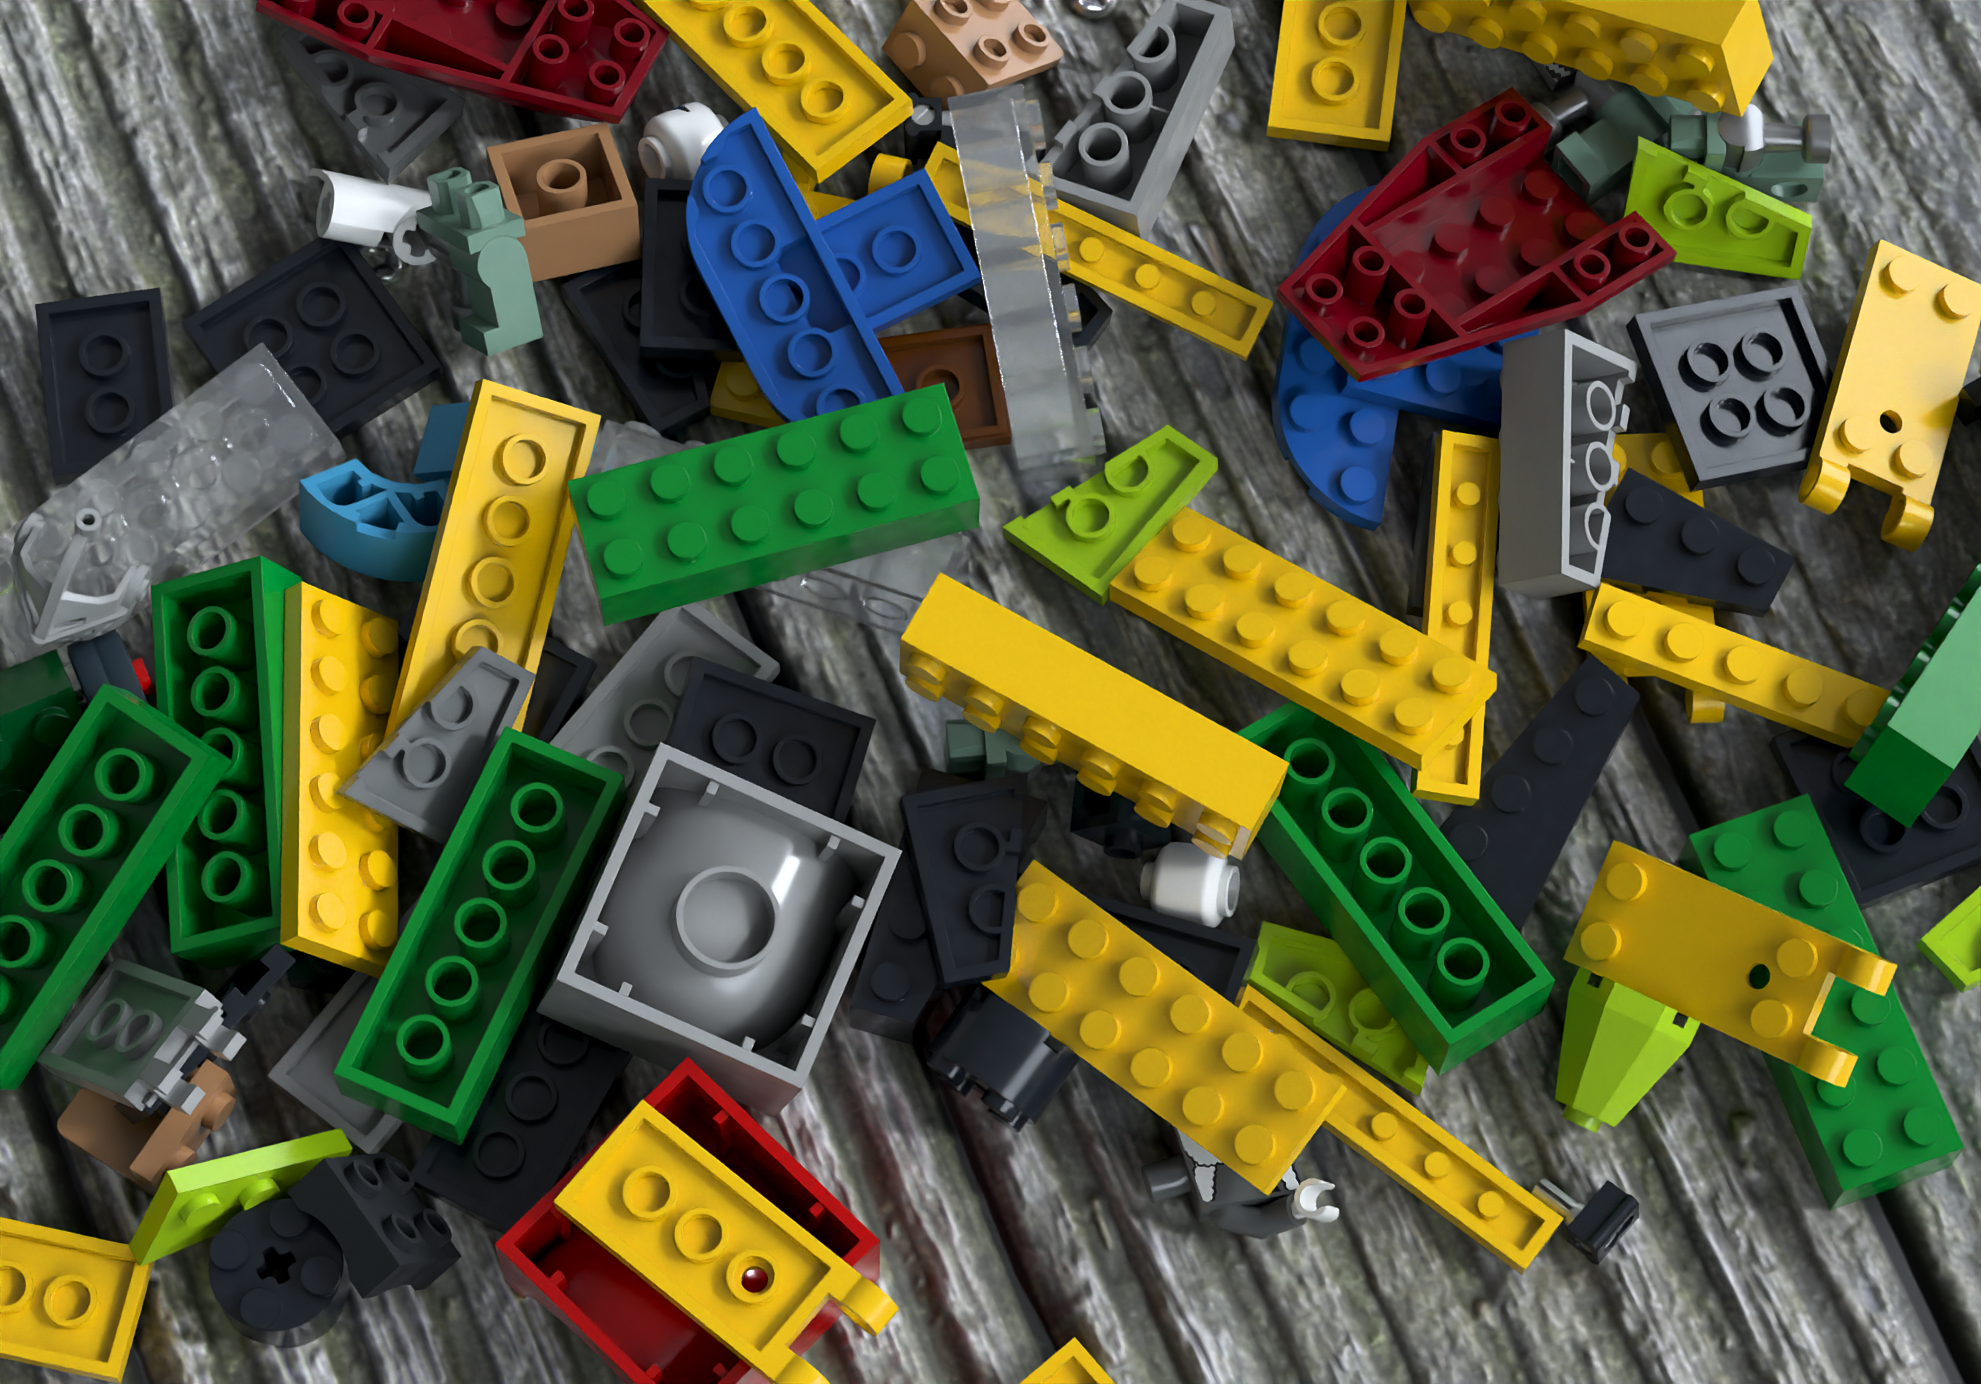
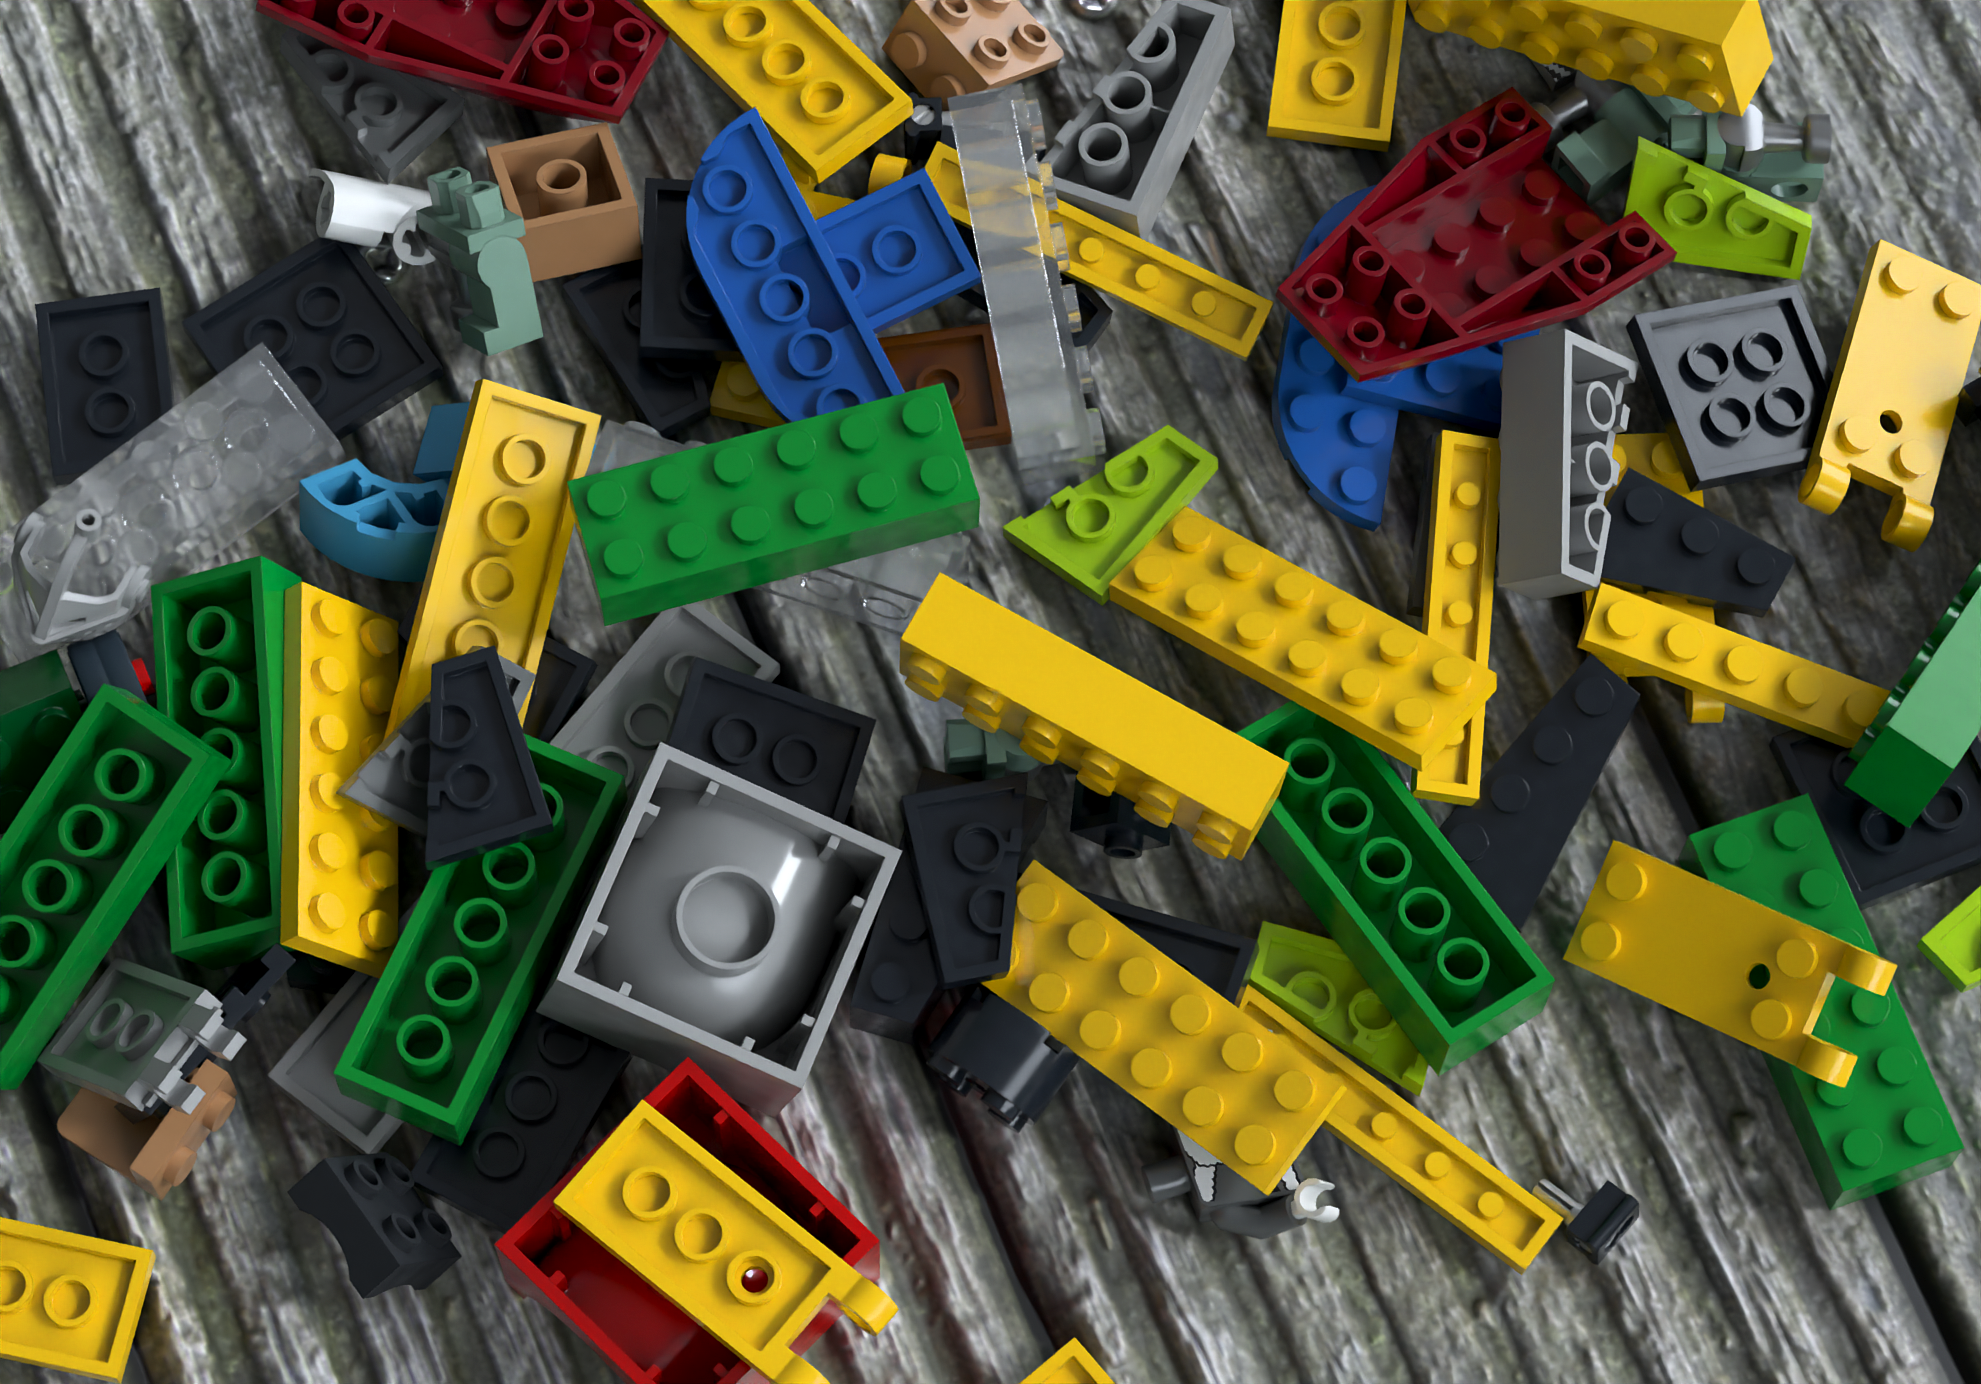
lime wing [129,1128,353,1267] -> none
black brick [209,1198,350,1348] -> none
white head [638,102,729,180] -> none
white head [1140,842,1240,928] -> none
lime cone [1555,966,1701,1133] -> none
none -> black wing [425,645,554,871]

